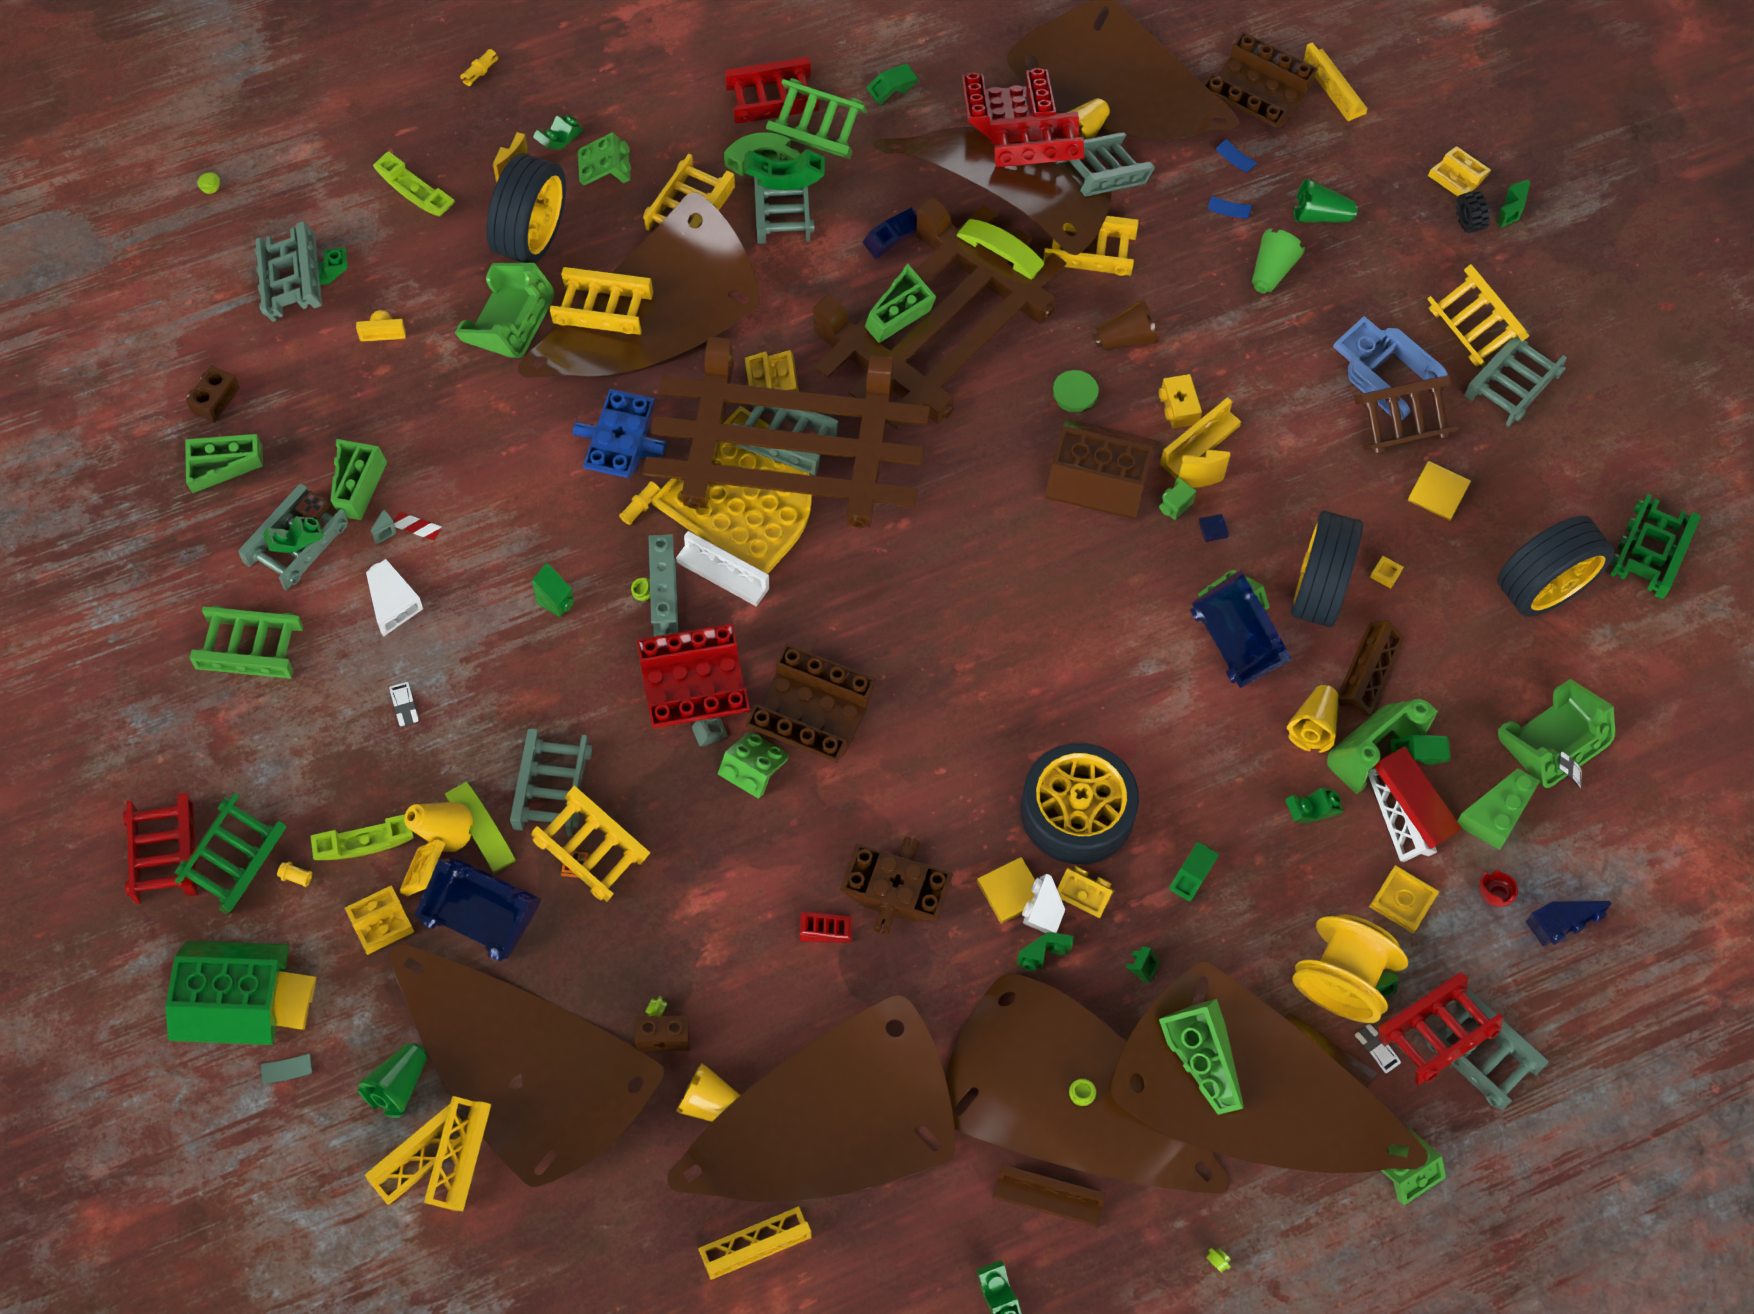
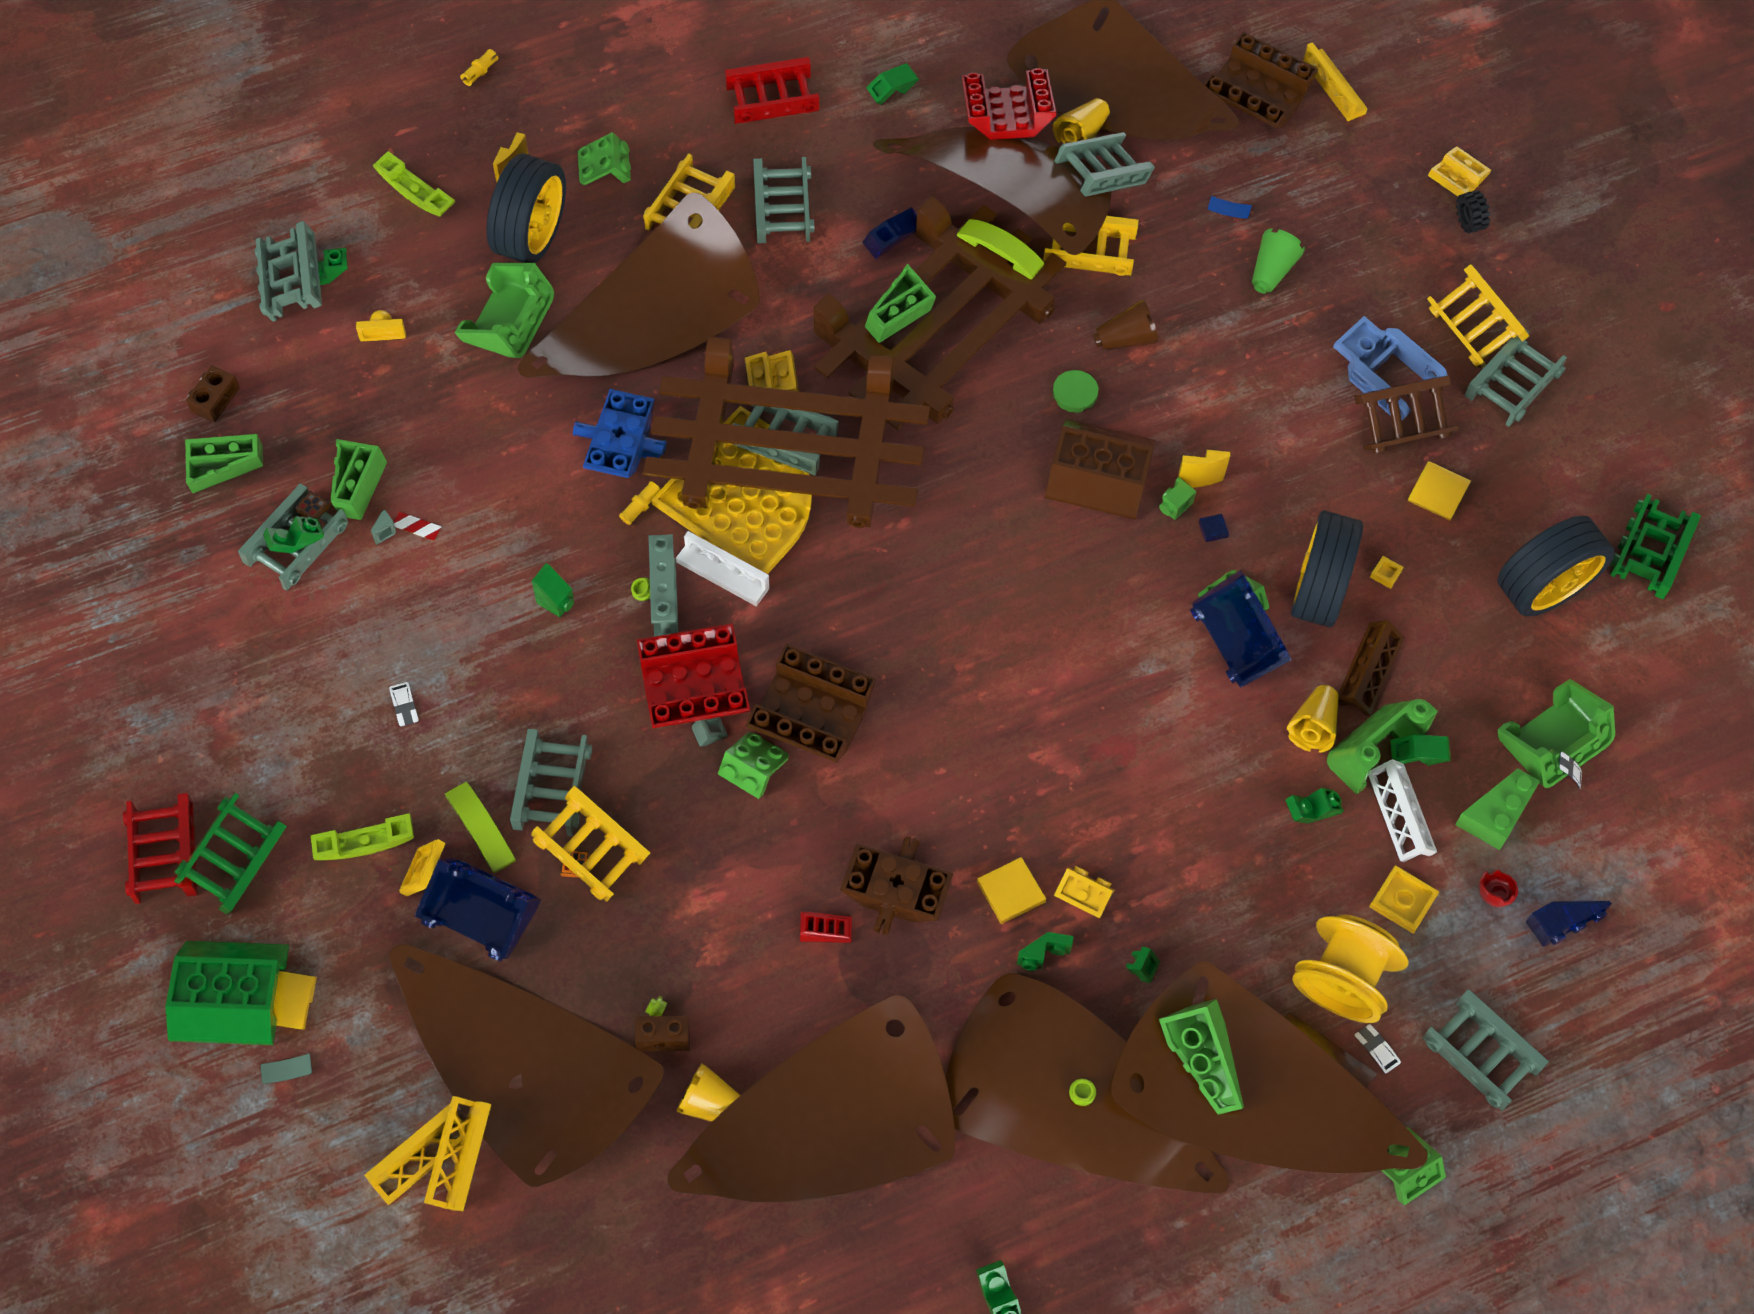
bright green fence [190,606,303,679] -> none
lime plate [197,172,220,194] -> none
yellow pin [277,862,313,887] -> none
yellow slope [345,885,414,955] -> none
green cone [358,1043,427,1119] -> none
white slope [366,559,423,636] -> none
yellow cone [404,802,473,852] -> none
green slope [533,115,584,150] -> none
yellow fence [550,267,653,335] -> none
yellow fence [698,1206,811,1280] -> none
bright green arch [724,132,801,176] -> none
green arch [744,149,825,190] -> none
bright green fence [766,78,867,160] -> none
red fence [990,112,1084,167] -> none
reddish brown fence [993,1164,1106,1227] -> none
wheel [1021,743,1139,864] -> none
white slope [1022,874,1065,933] -> none
yellow brick [1159,374,1202,429] -> none
yellow fence [1160,397,1241,479] -> none
green slope [1169,841,1220,902] -> none
lime plate [1206,1248,1231,1273] -> none
blue sticker [1216,139,1257,173] -> none
green cone [1293,178,1358,223] -> none
red tile [1374,746,1462,849] -> none
green tile [1375,971,1399,998] -> none
red fence [1378,972,1503,1086] -> none
green slope [1496,179,1530,227] -> none

